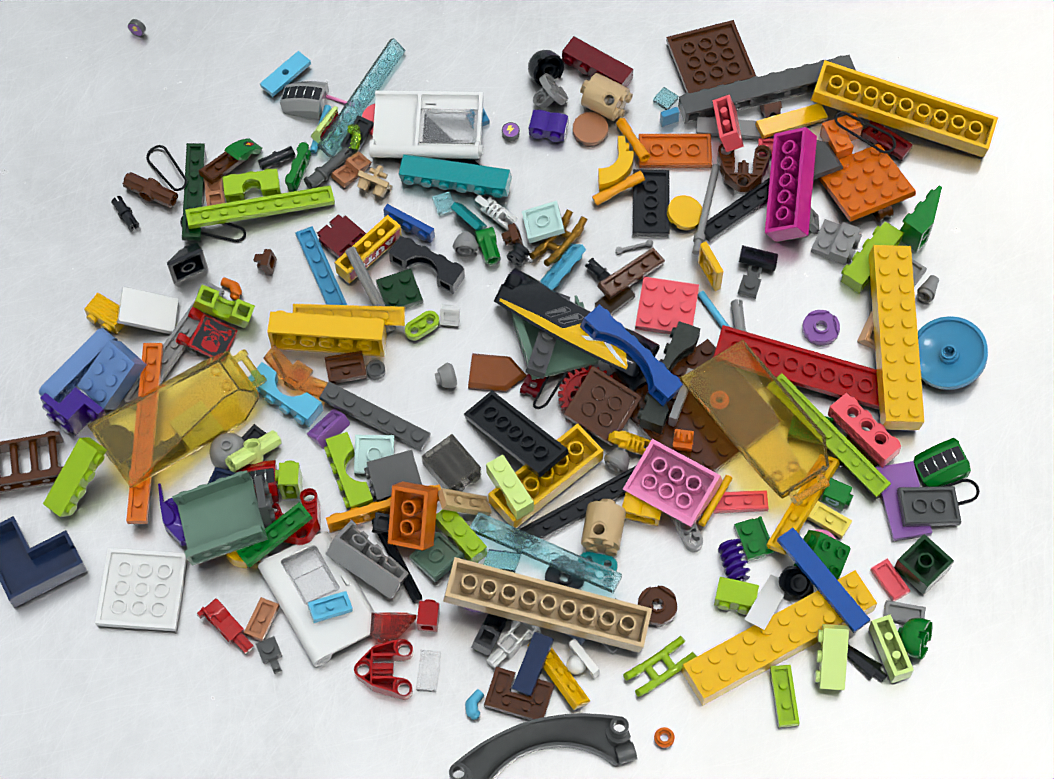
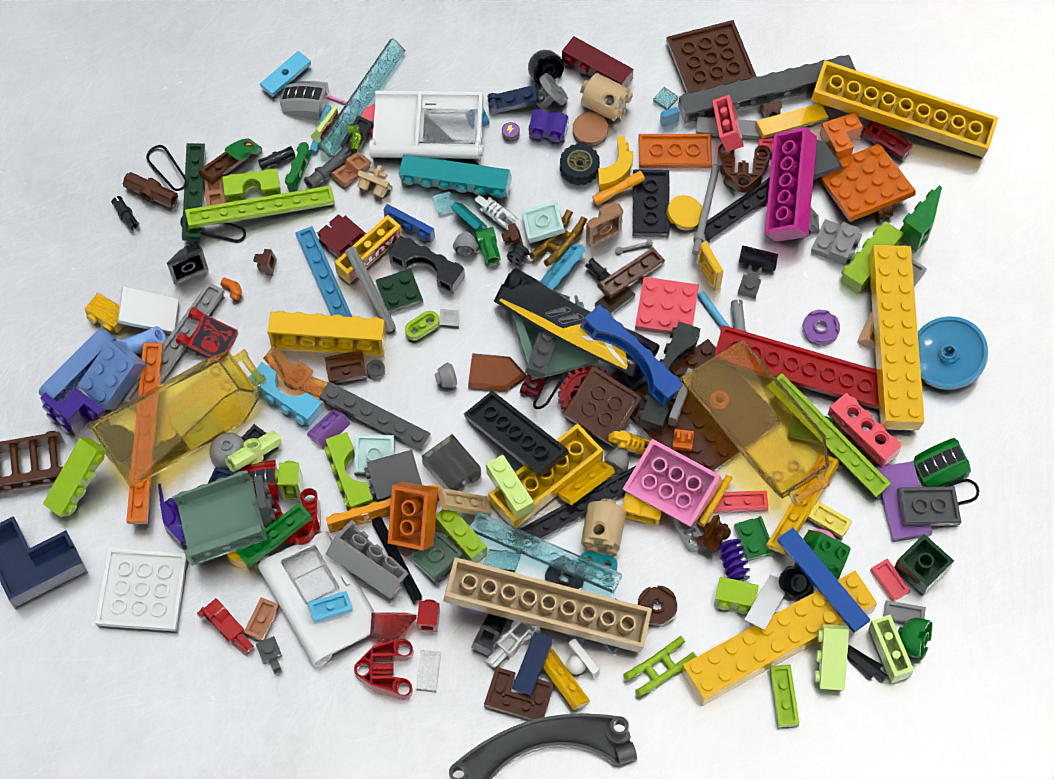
tile [128,19,146,36] -> none
lime arch [192,285,255,329] -> none
yellow tile [293,304,405,326] -> none
black tile [372,512,390,535] -> none
medium azure arm [465,689,485,720] -> none
light orange piece [616,118,650,162] -> none
orange plate [654,727,675,748] -> none
green brick [821,478,854,511] -> none
black piece [834,111,896,153] -> none
light grey cone [917,275,939,303] -> none
none -> light blue cylinder [117,326,166,354]
none -> dark blue plate [487,85,539,114]
none -> yellow plate [557,460,615,505]
none -> black wheel [560,143,600,185]
none -> medium nougat plate [586,201,623,247]
none -> reddish brown hips [696,515,731,553]

